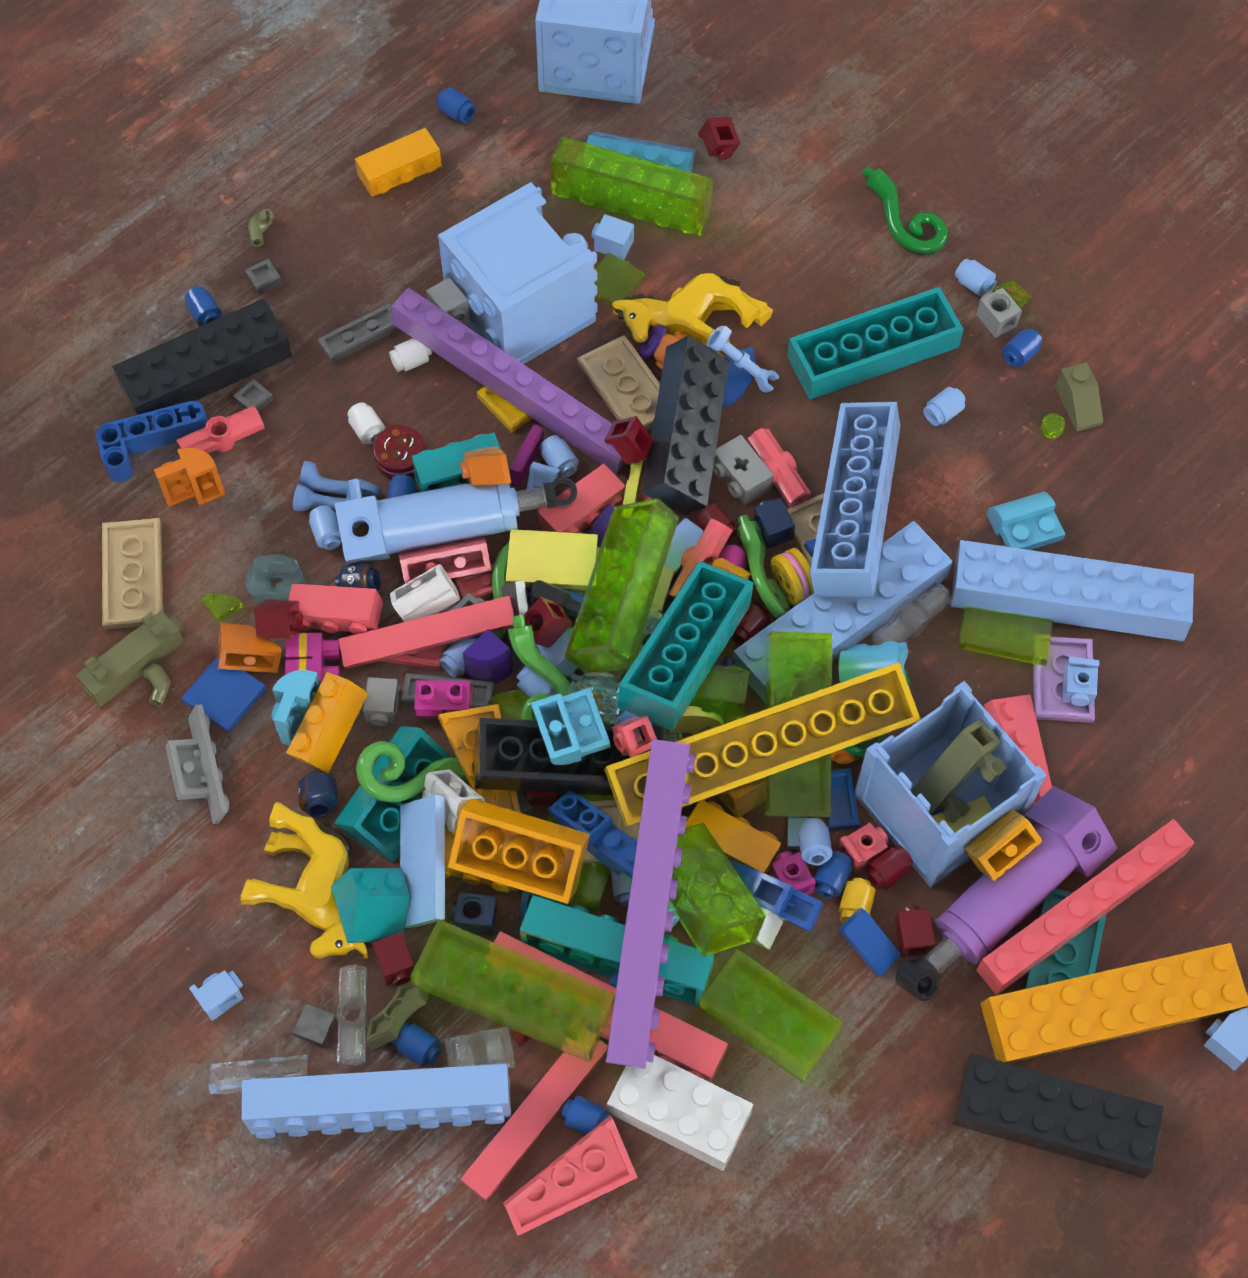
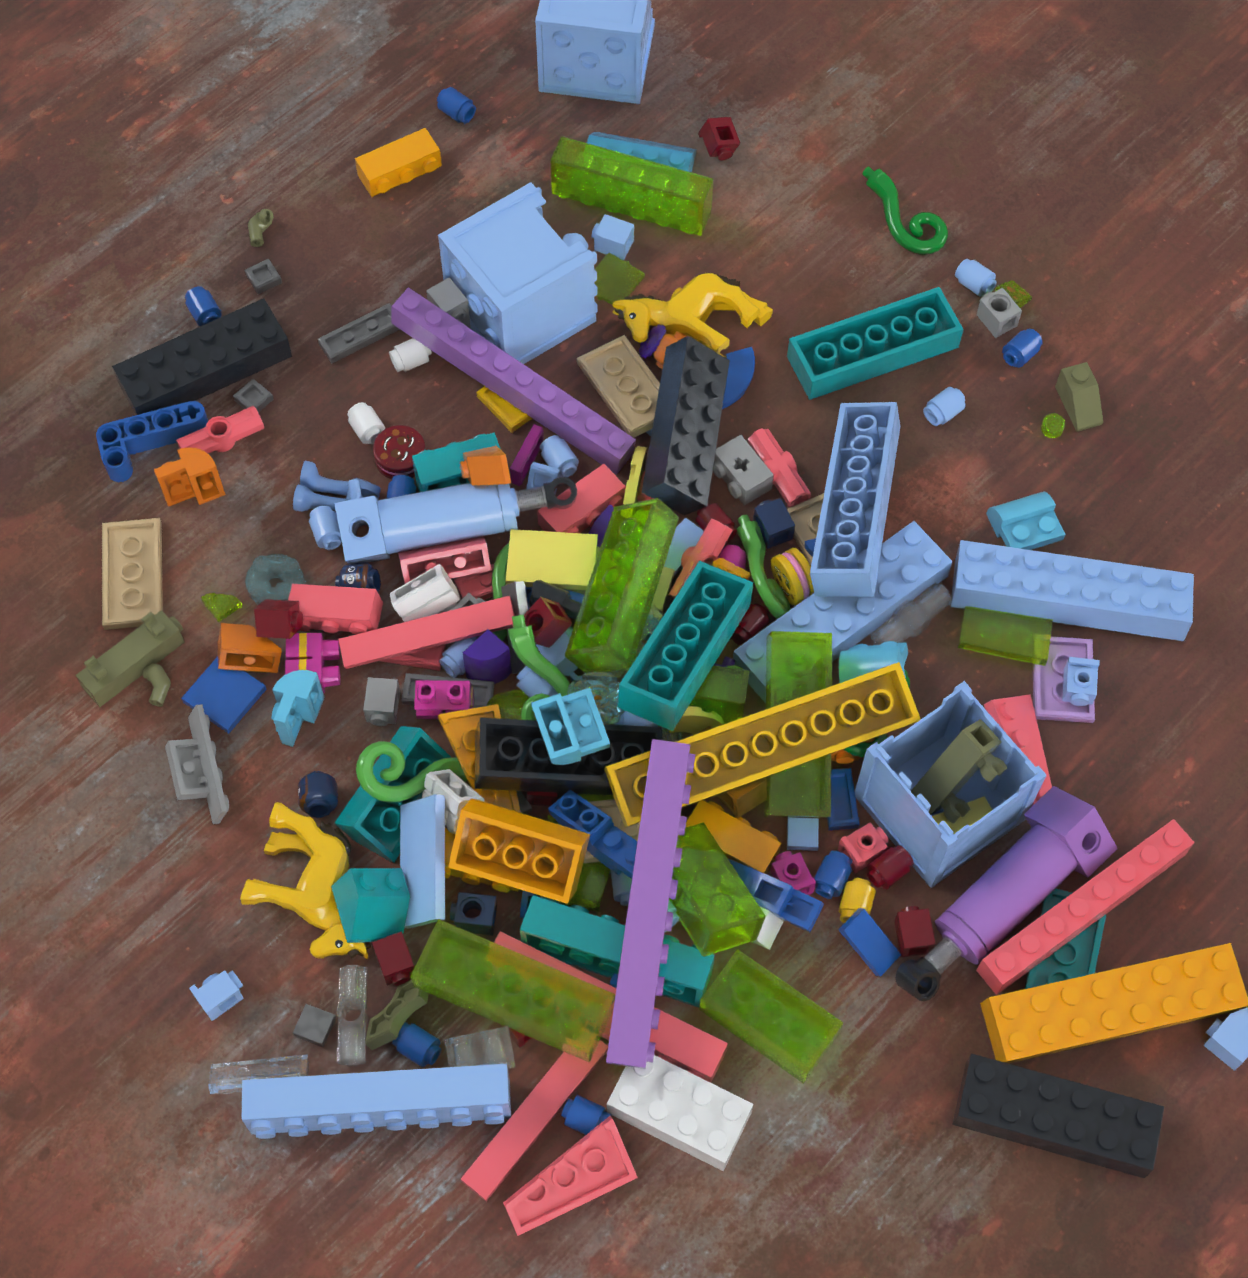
light orange brick [286,672,368,774] -> none
dark red brick [604,416,654,464] -> none
coral brick [611,716,657,757] -> none
light blue piece [707,325,779,393] -> none
light blue brick [798,818,833,865] -> none
light orange brick [964,809,1043,881] -> none

